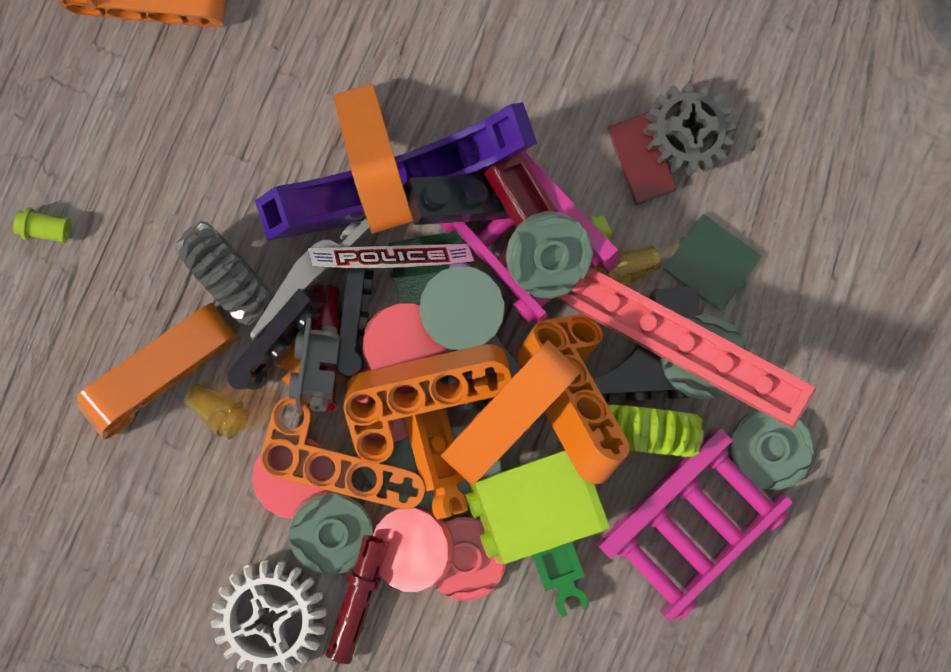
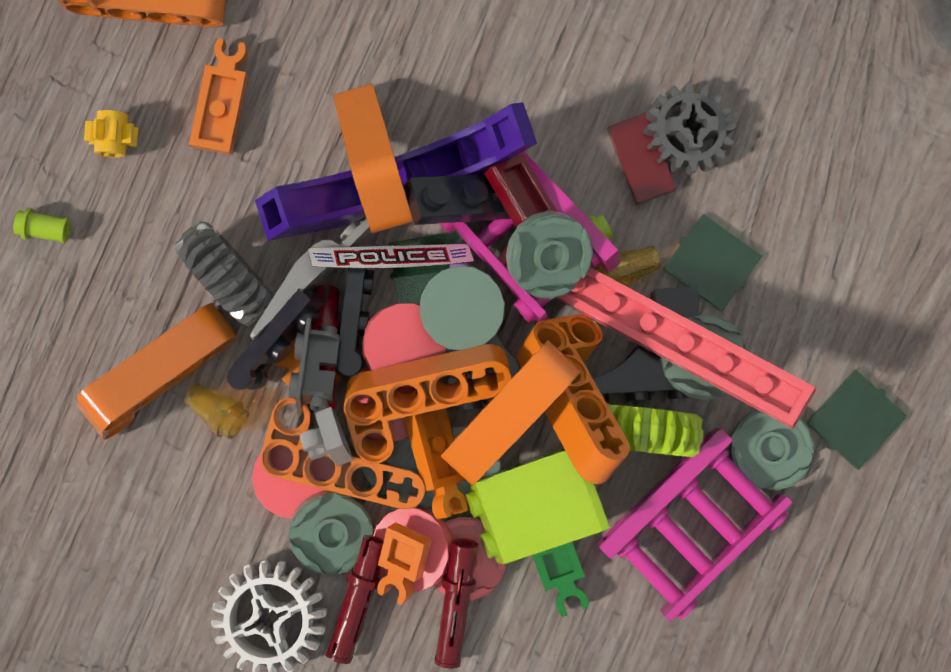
none -> yellow gear [84,110,138,158]
none -> orange plate [189,38,249,156]
none -> light grey tile [300,407,353,466]
none -> orange plate [377,522,432,605]
none -> dark red pin [434,538,478,669]
none -> clear green piece [806,370,907,470]

